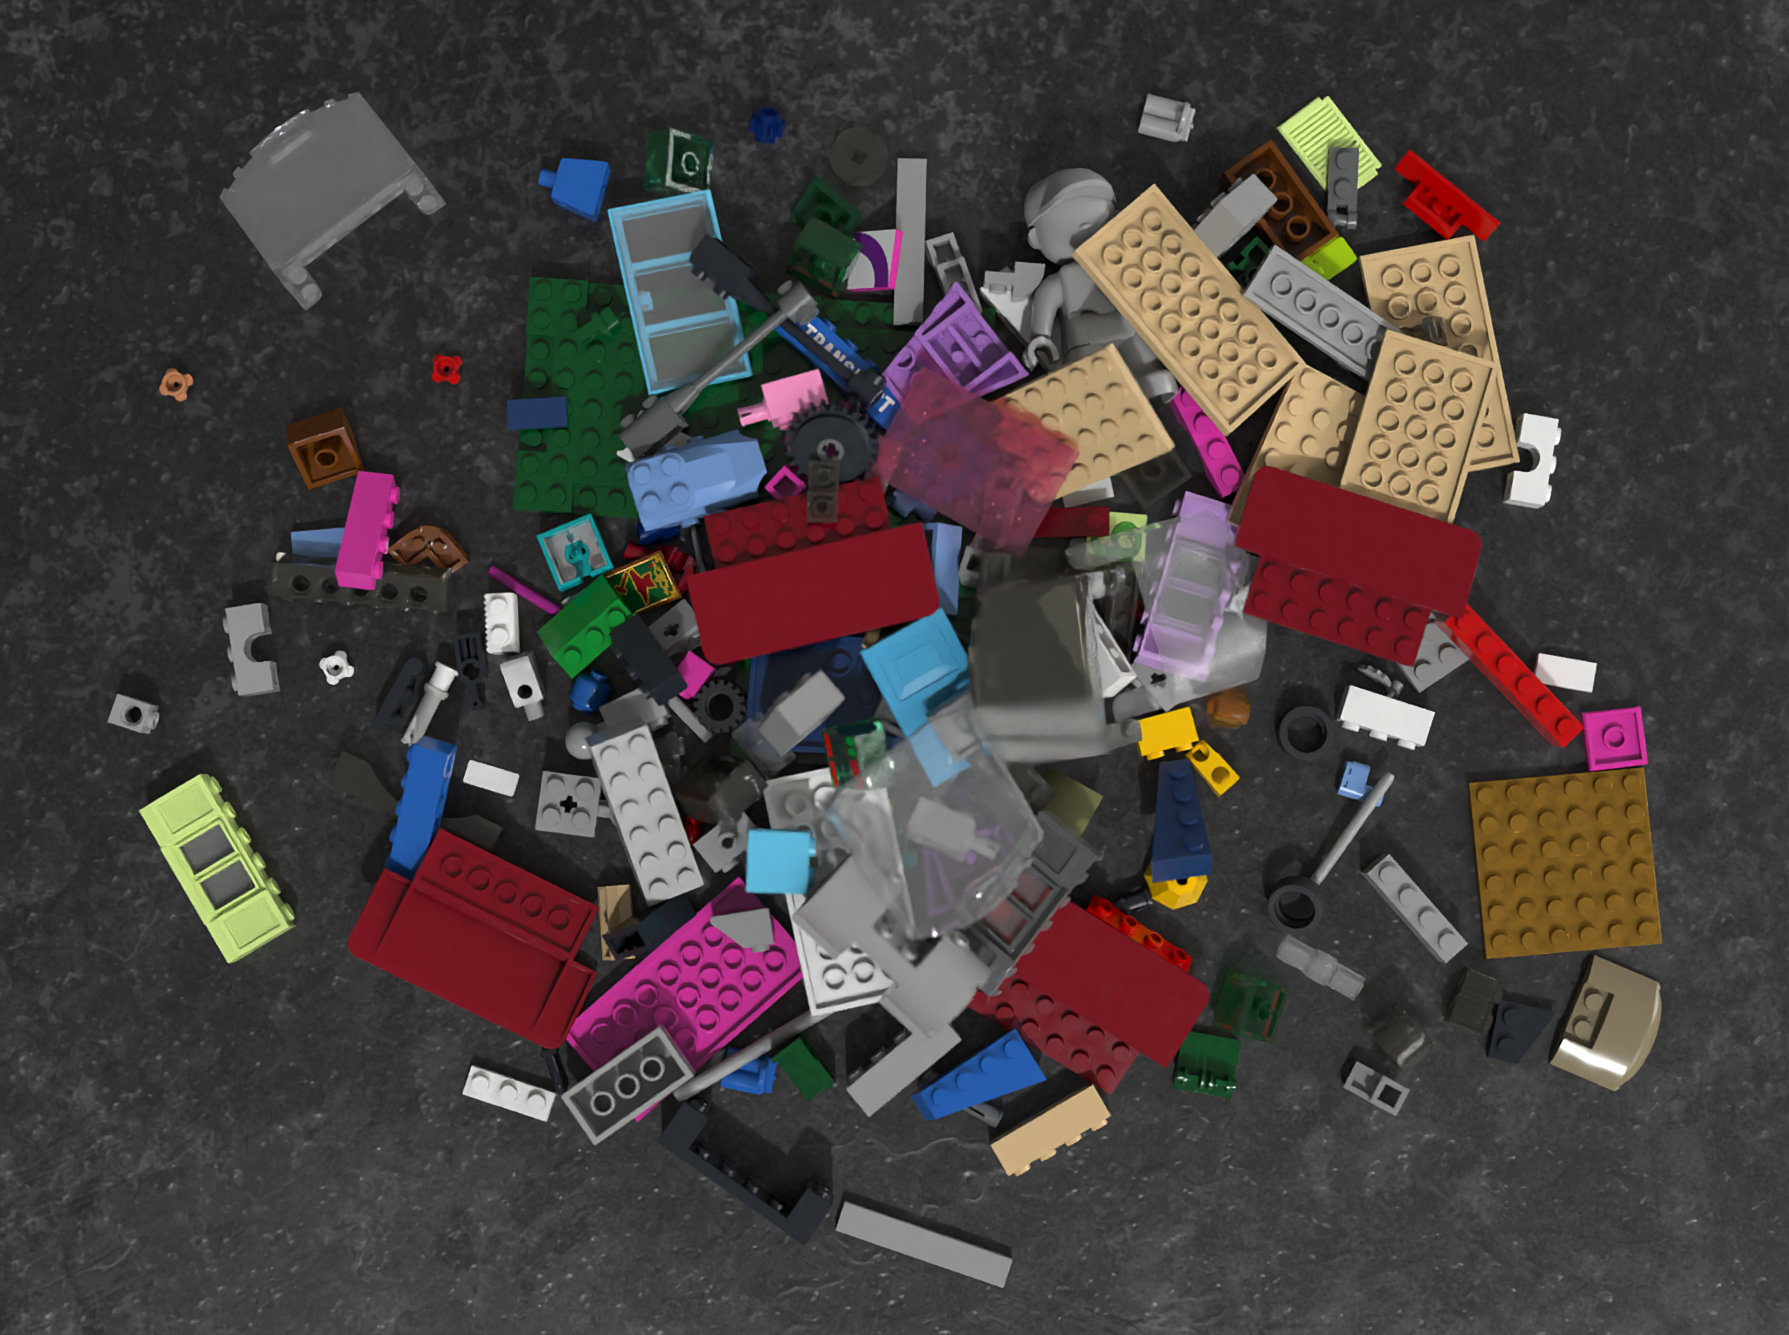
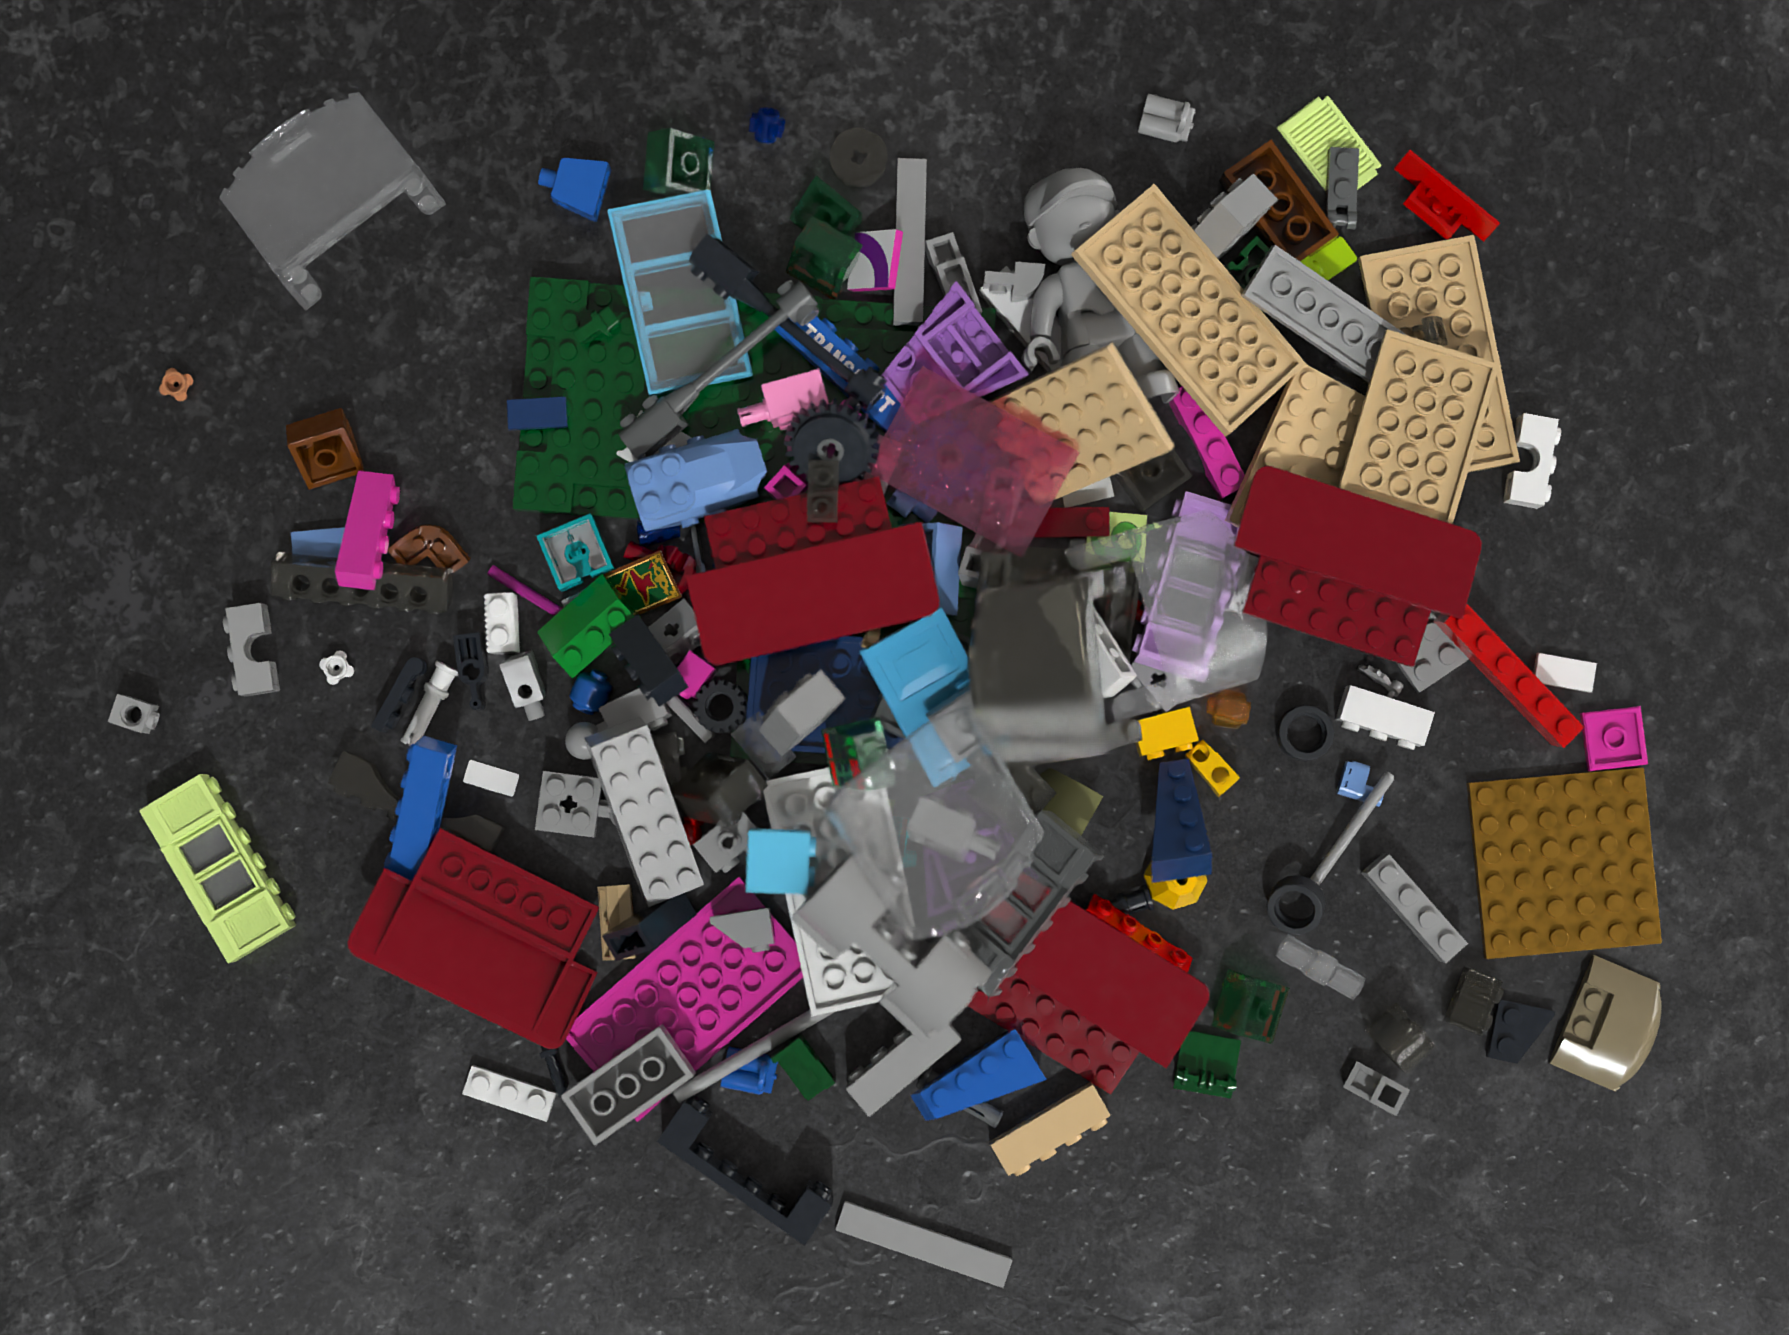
red plate [431,354,462,384] -> none

